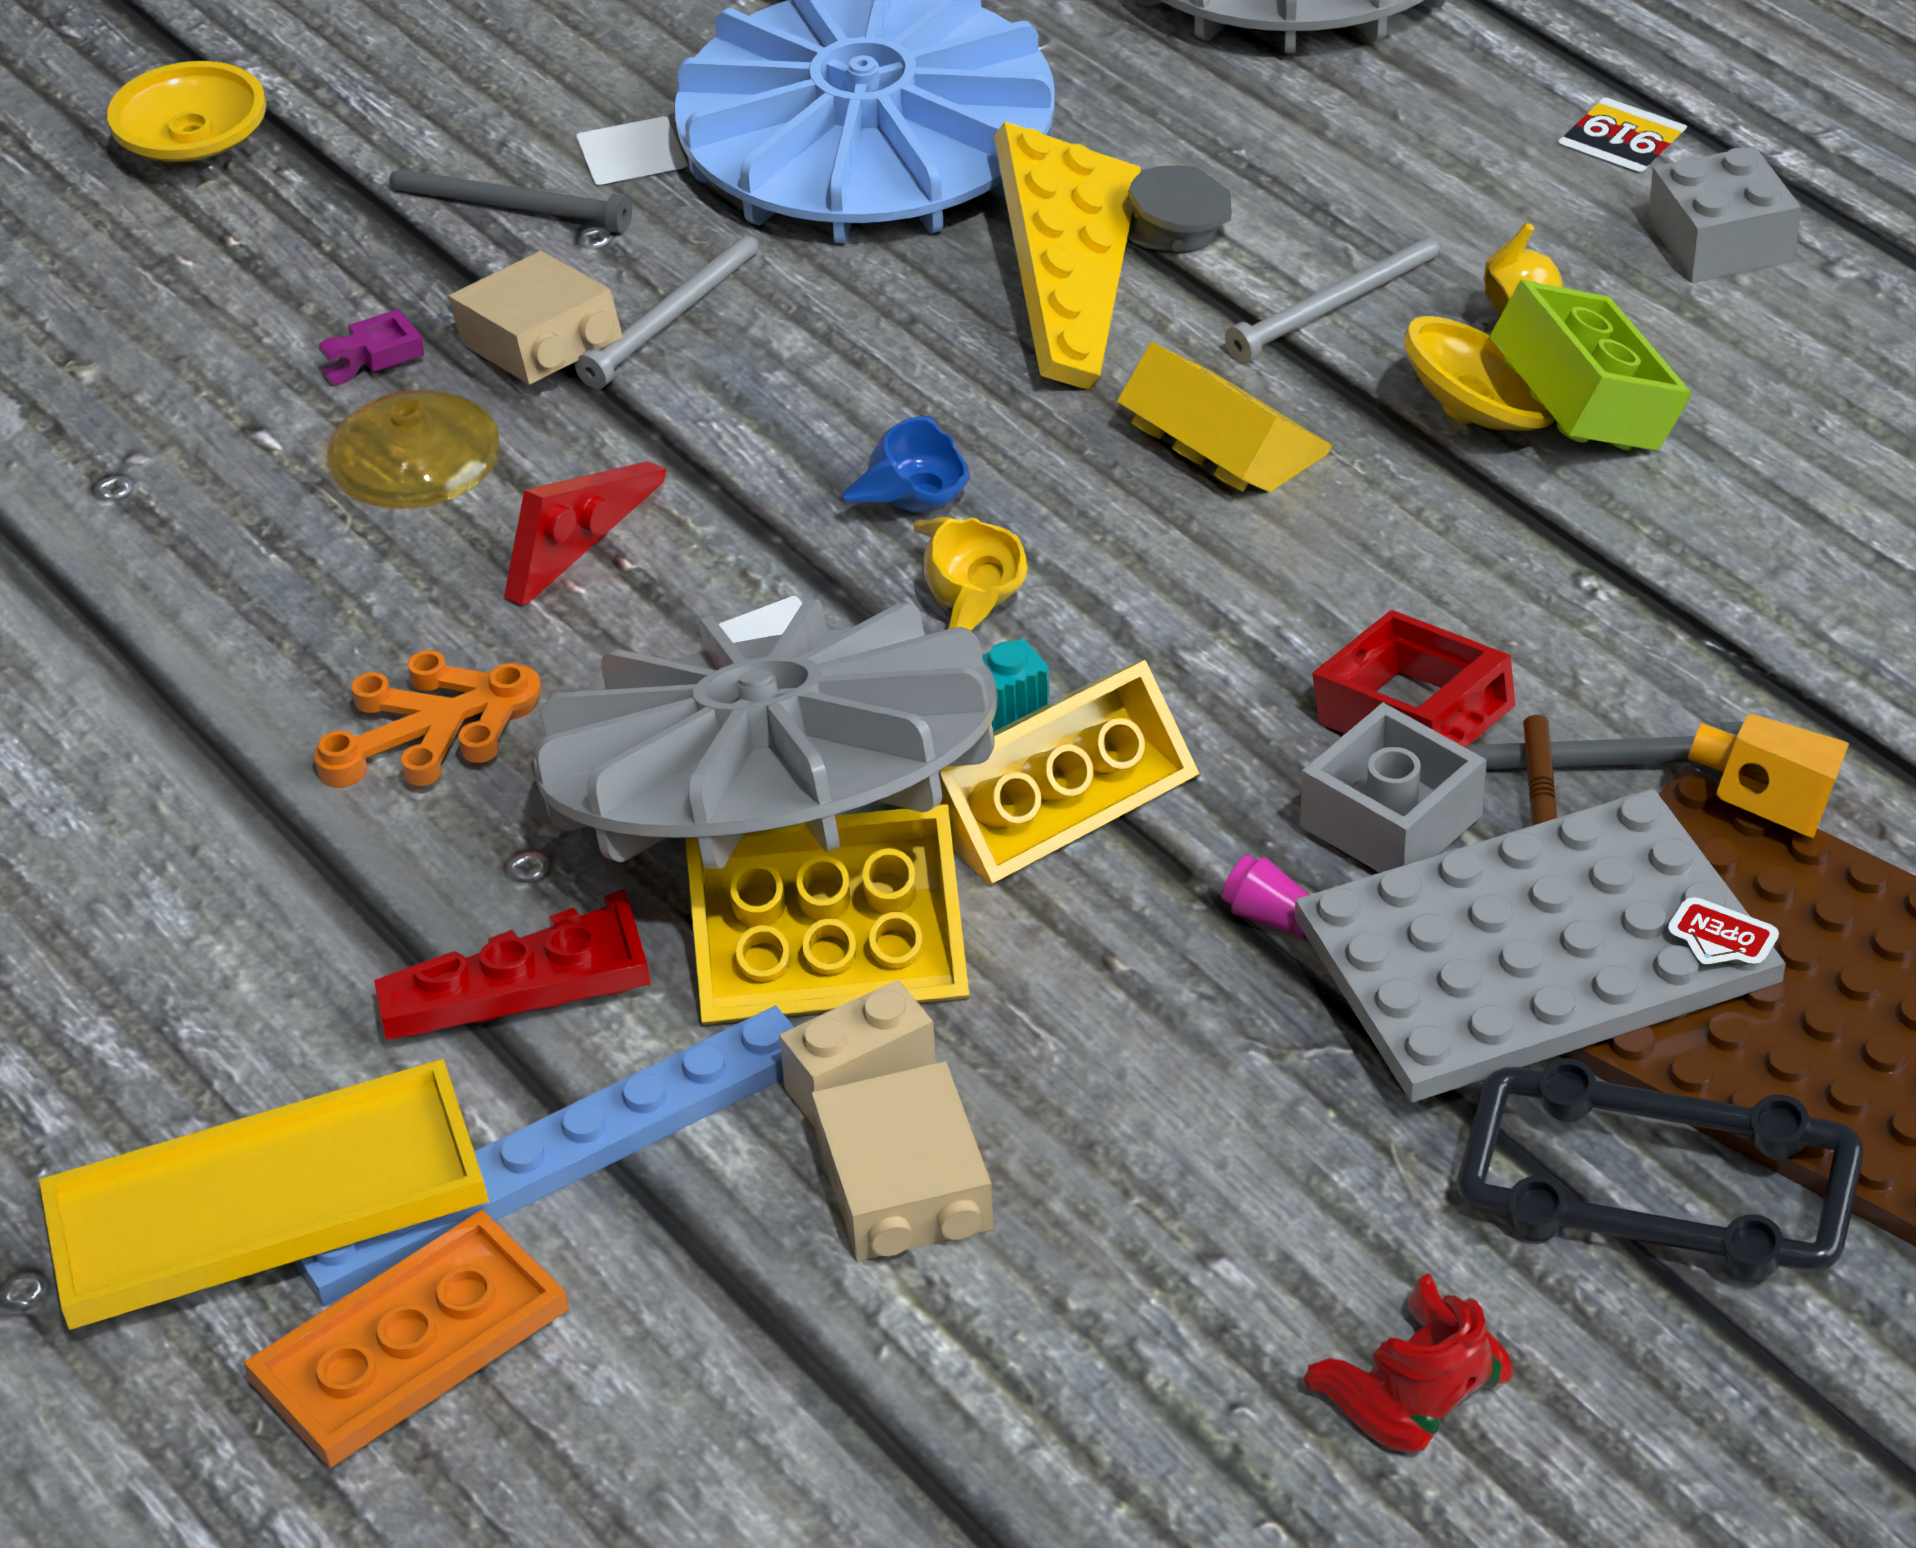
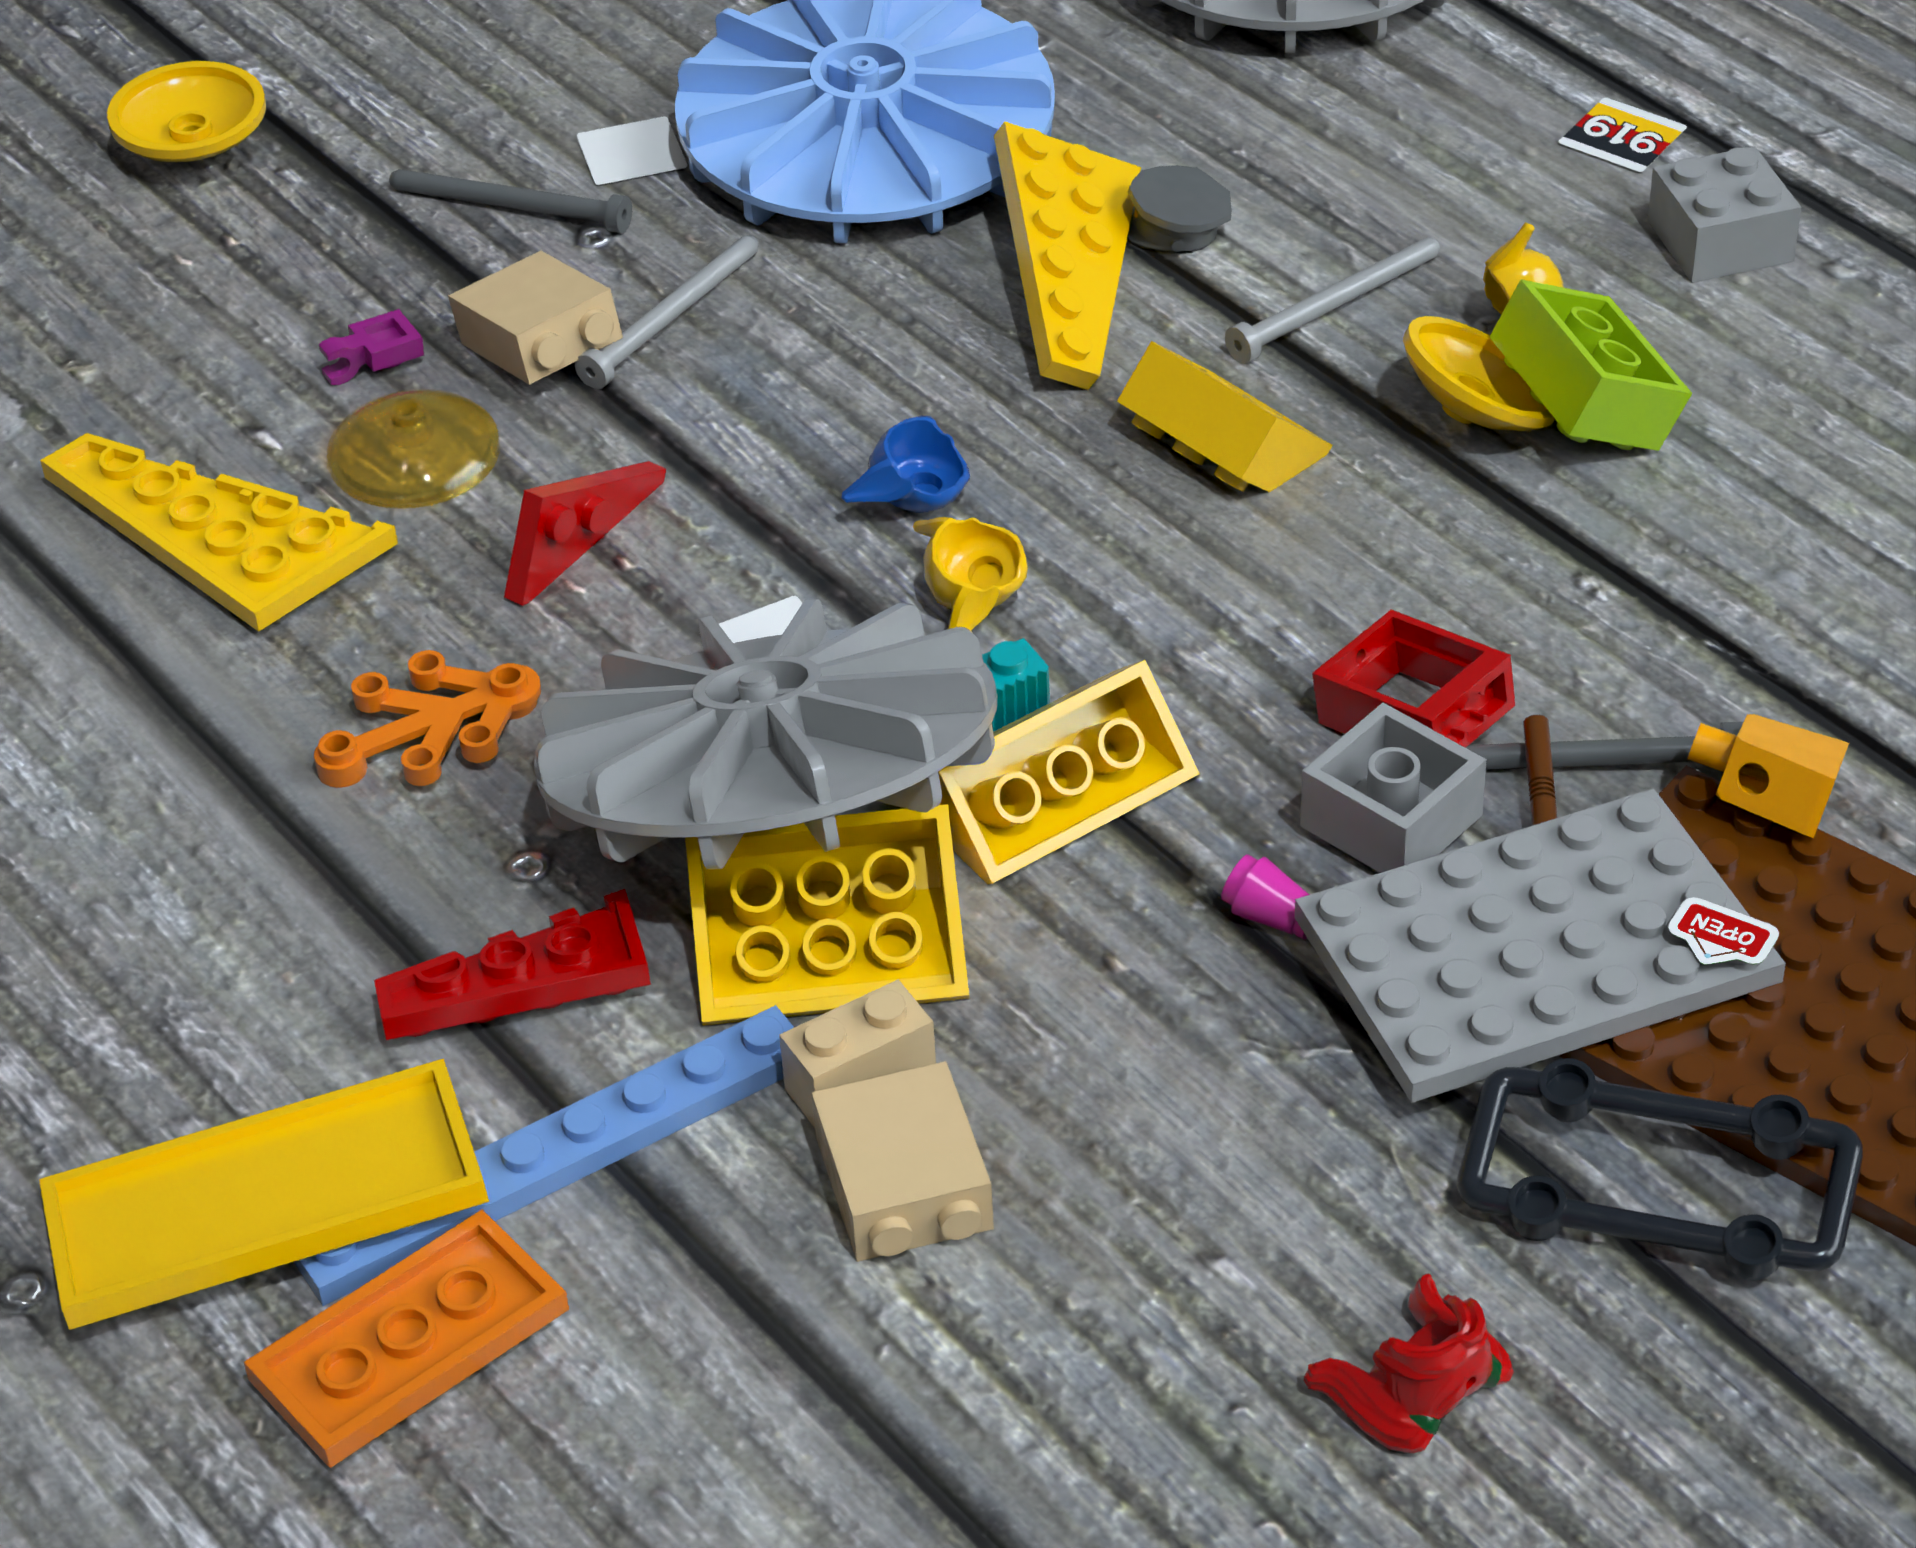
none -> yellow wing [40,433,398,632]

